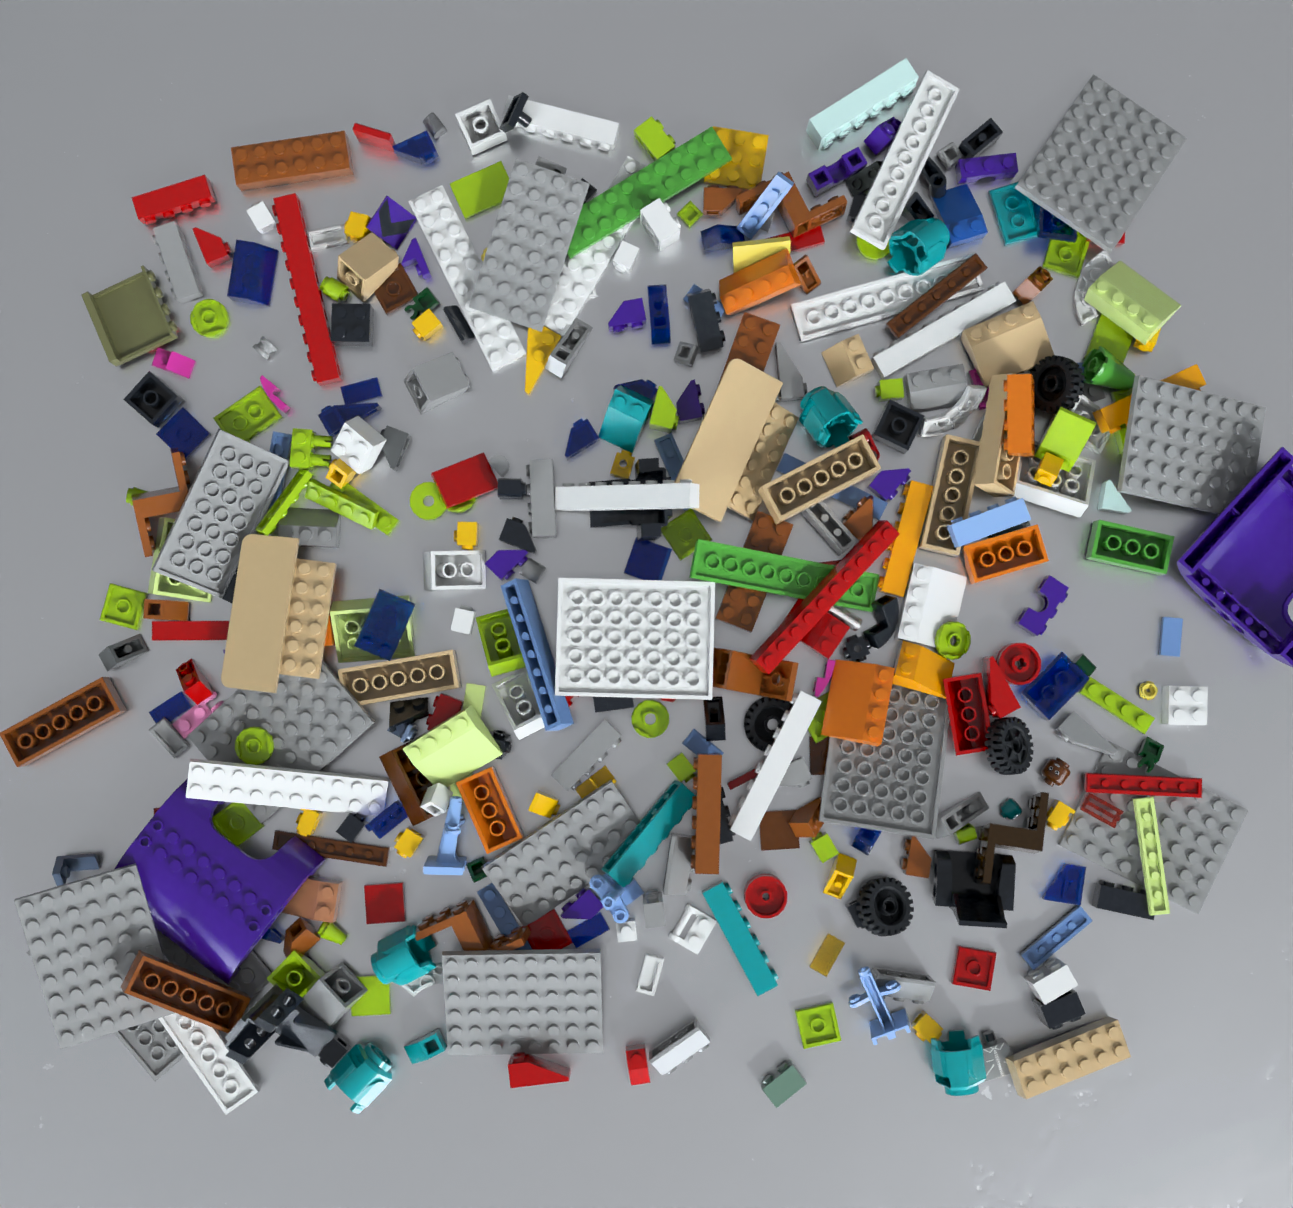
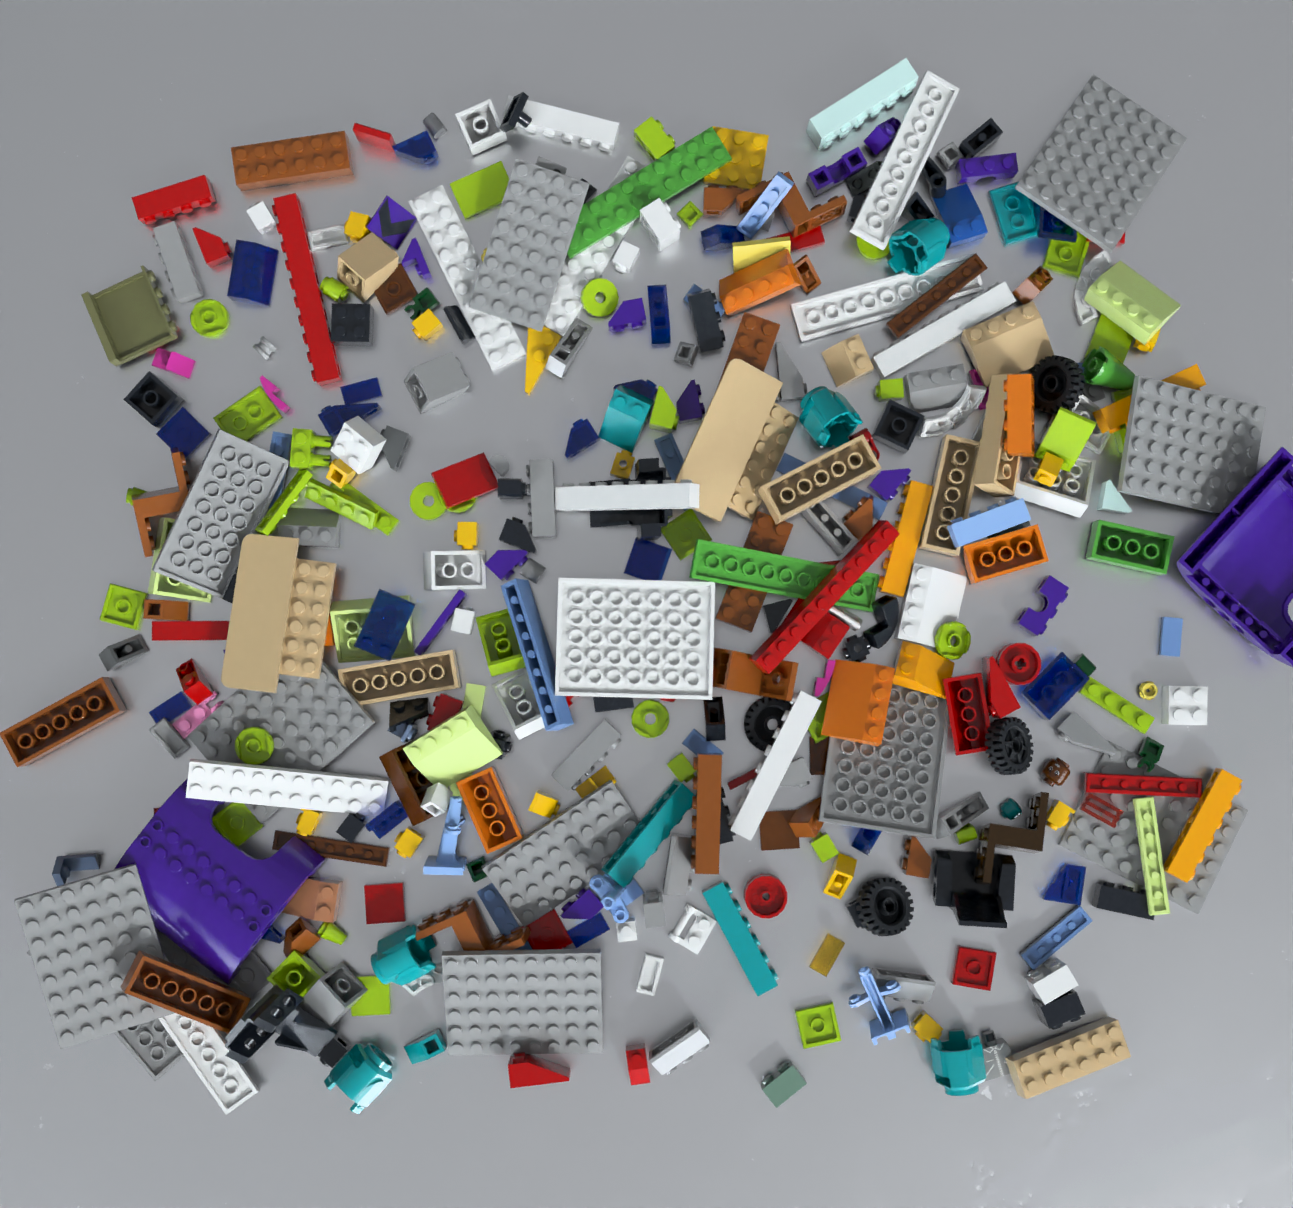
none -> dark purple tile [414,589,467,655]
none -> lime tile [580,278,619,317]
none -> black slope [762,599,793,634]
none -> light orange brick [1163,768,1243,883]

